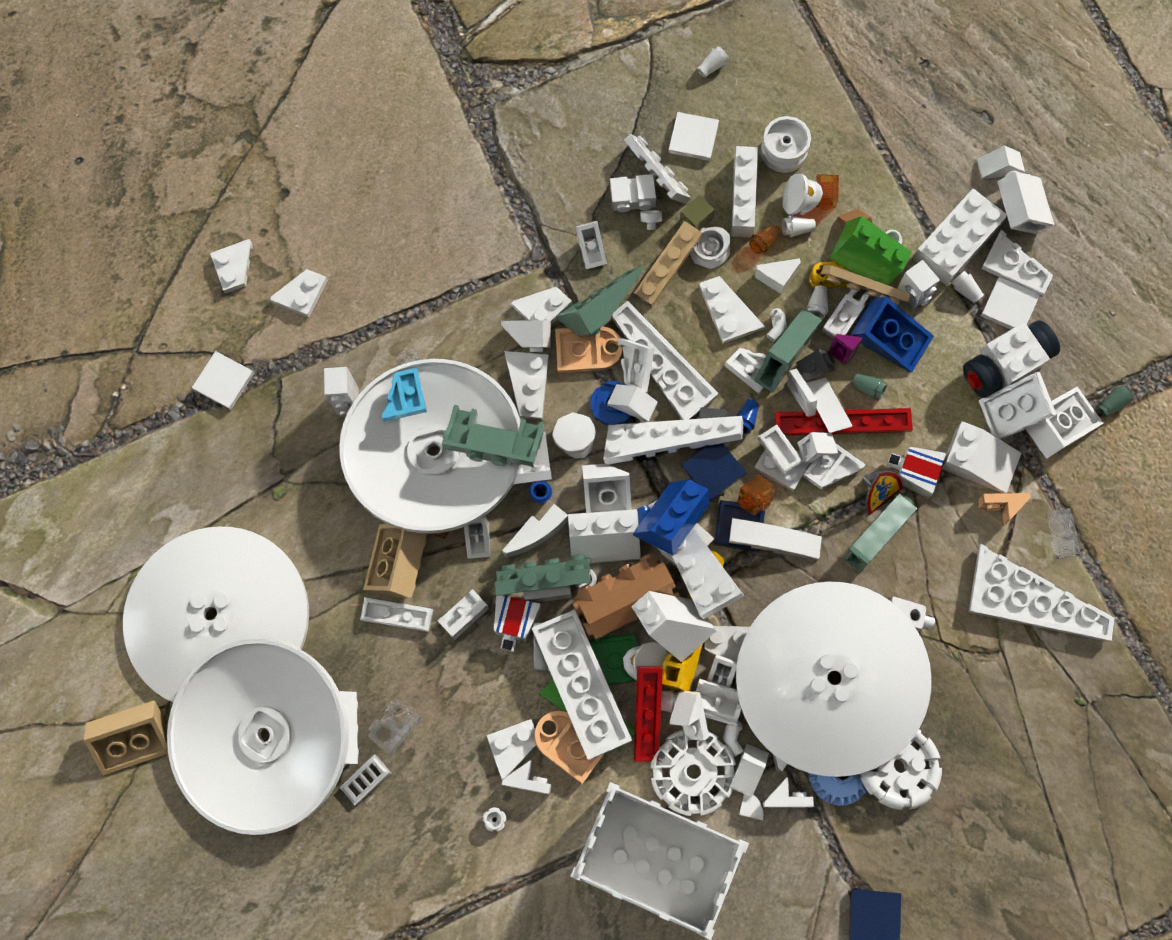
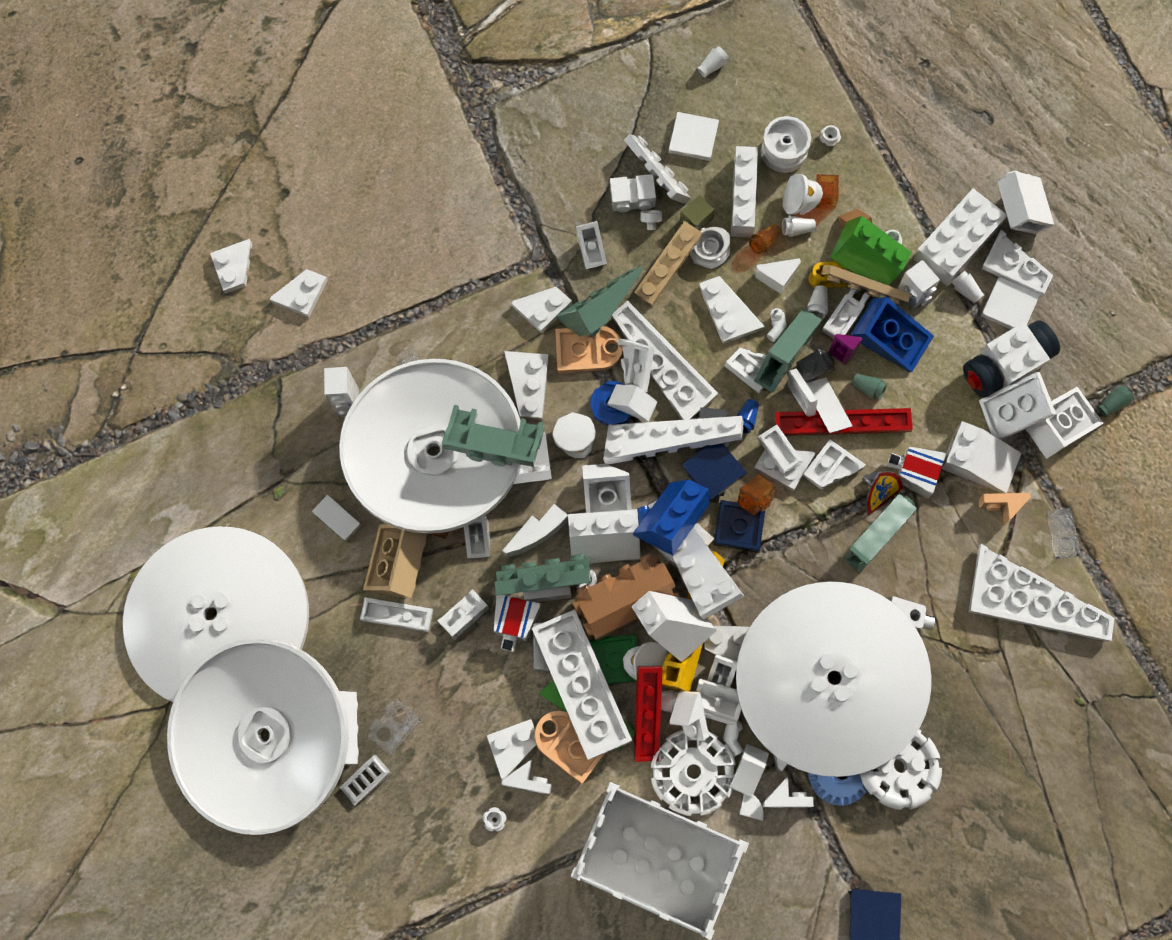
tan slope [84,700,168,775] -> none
white tile [192,351,254,410] -> none
medium azure wing [382,368,427,422] -> none
white slope [501,320,551,352] -> none
blue cone [529,481,552,504] -> none
white slope [729,518,822,560] -> none
white panel [797,432,838,463] -> none
white slope [977,145,1025,180] -> none
none -> white tile [312,495,361,542]
none -> white plate [820,125,841,146]

